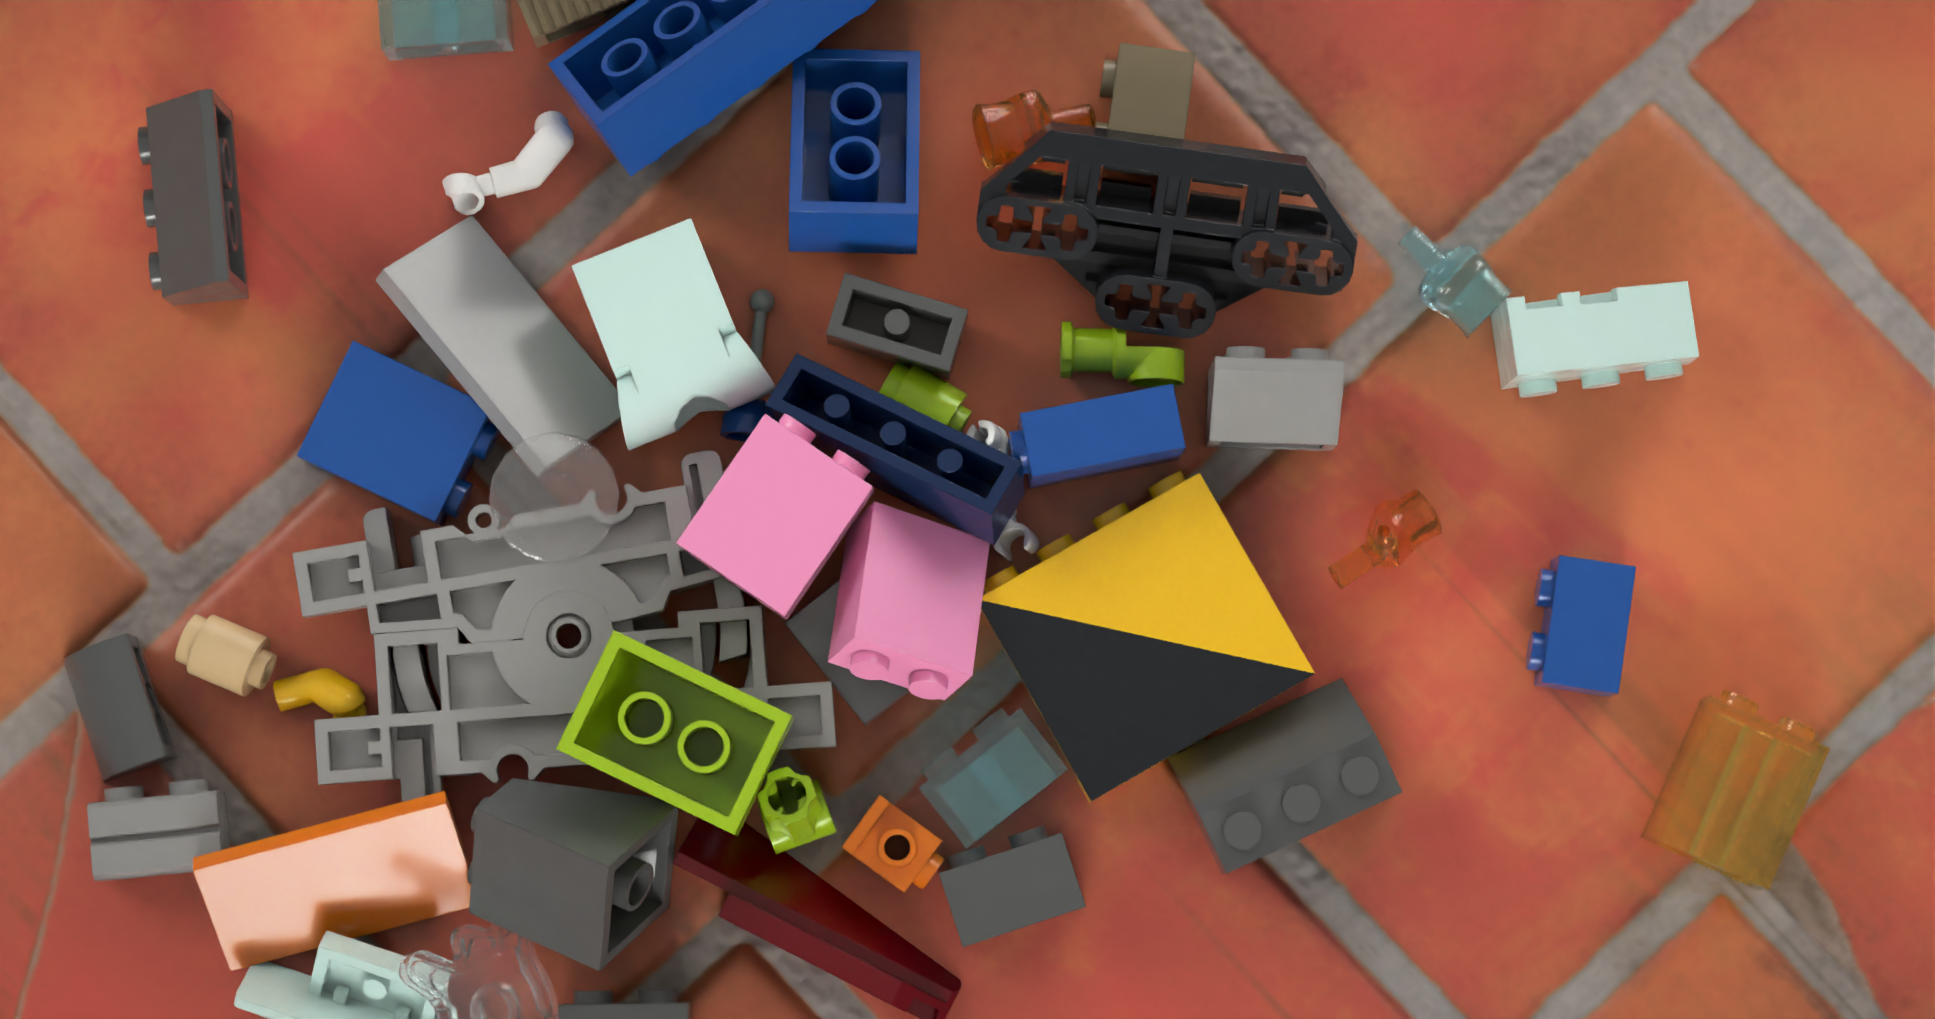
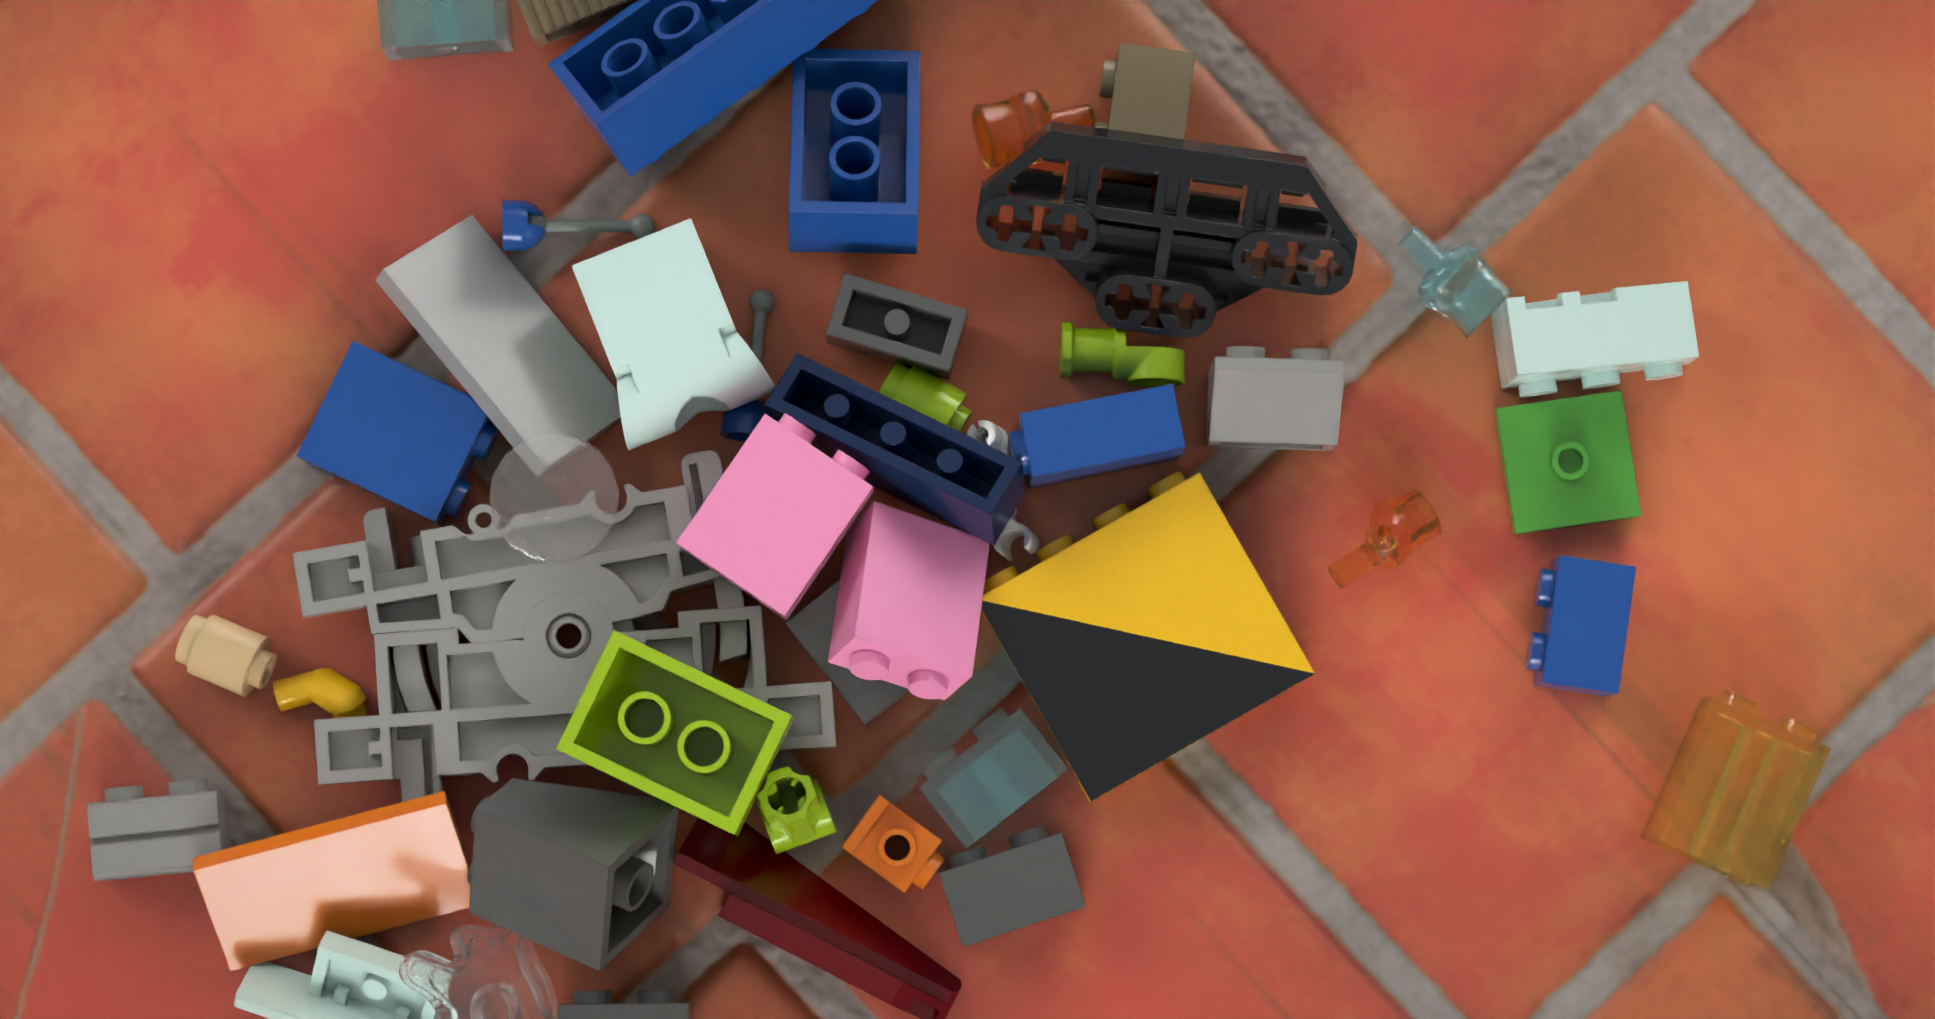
dark grey brick [63,633,177,782] -> none
dark grey slope [138,89,249,306] -> none
white arm [442,111,574,215] -> none
dark grey slope [1168,678,1402,874] -> none
none -> hinge [502,200,655,251]
none -> bright green plate [1494,390,1642,535]

